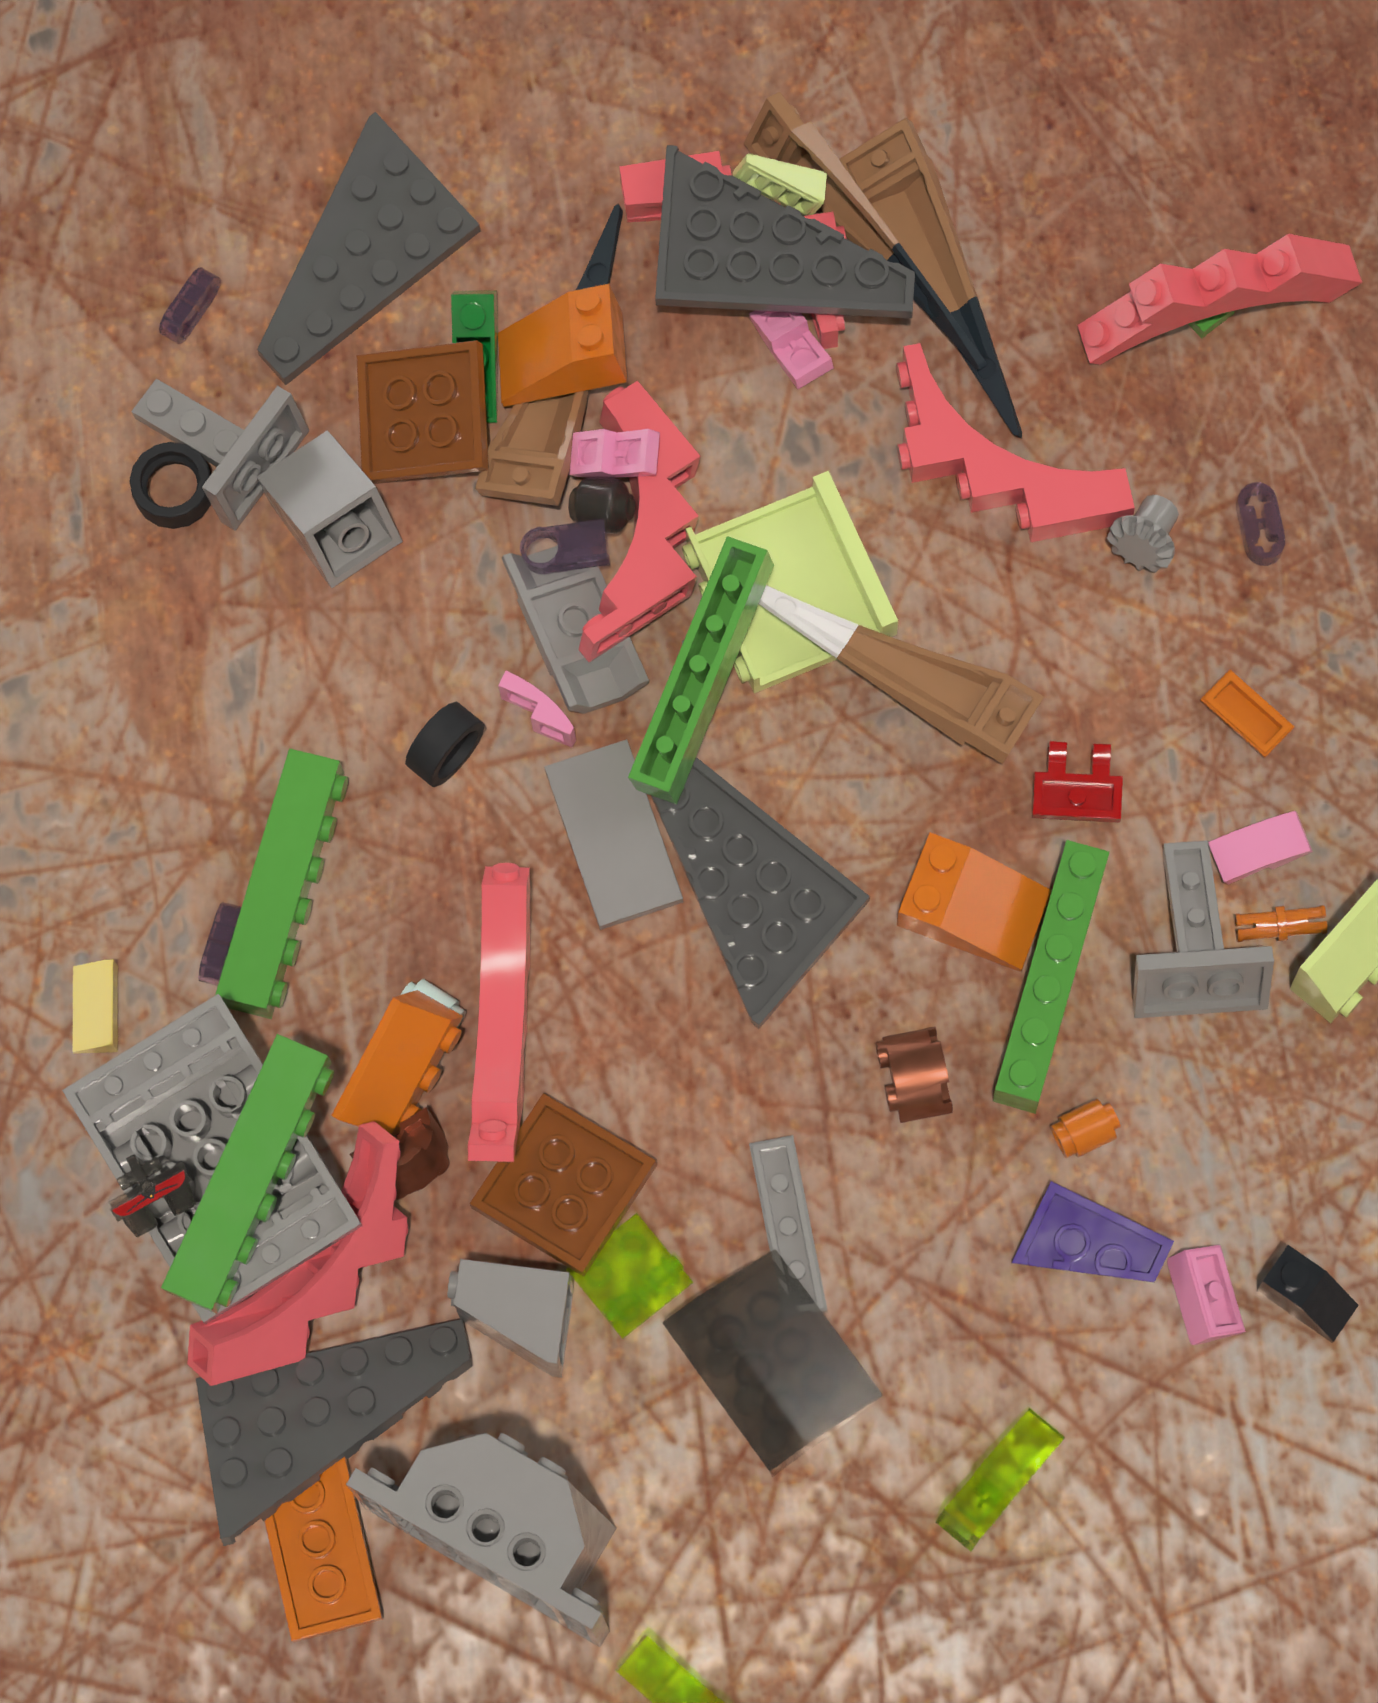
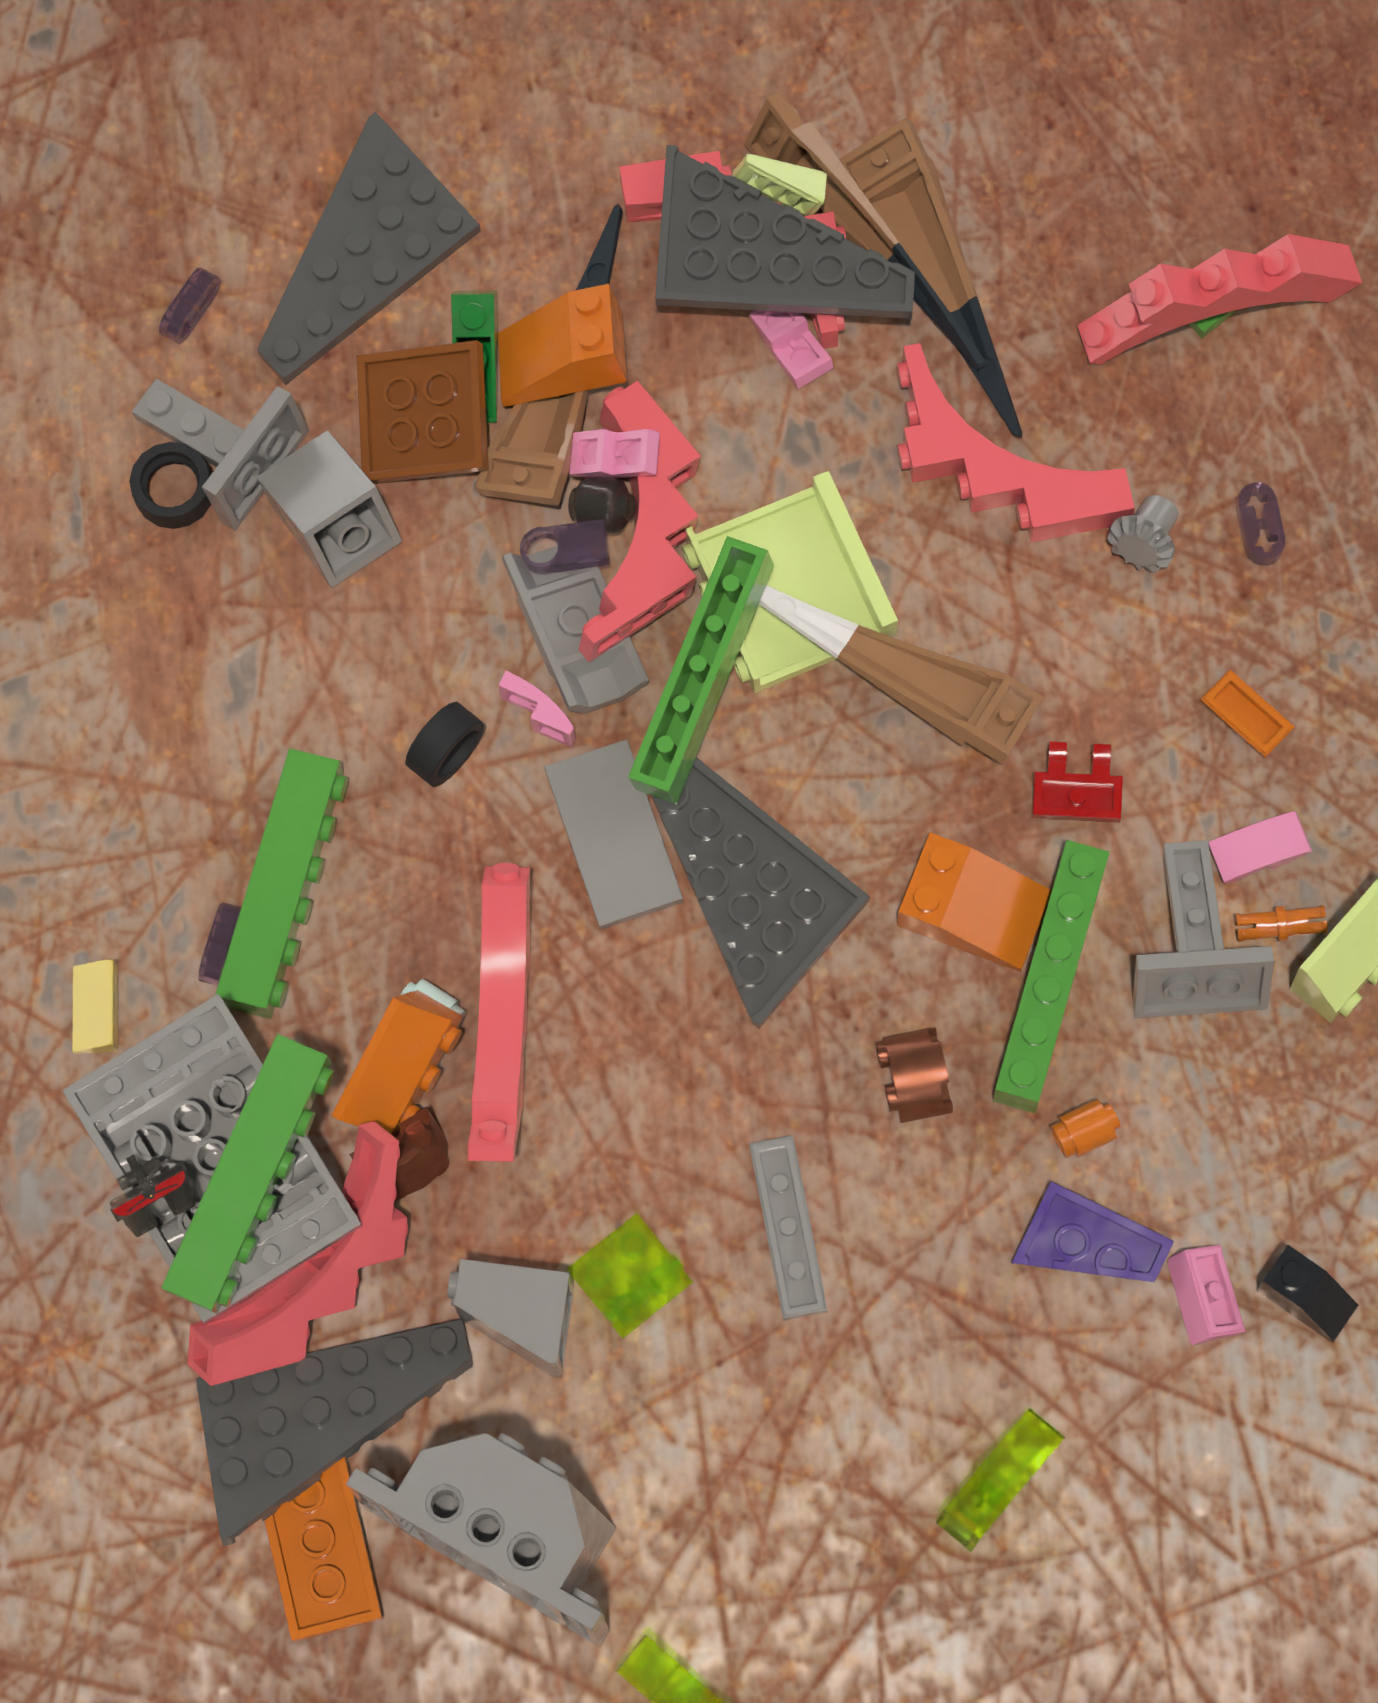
dark orange plate [469,1093,657,1277] -> none
clear smoke slope [662,1249,883,1477] -> none

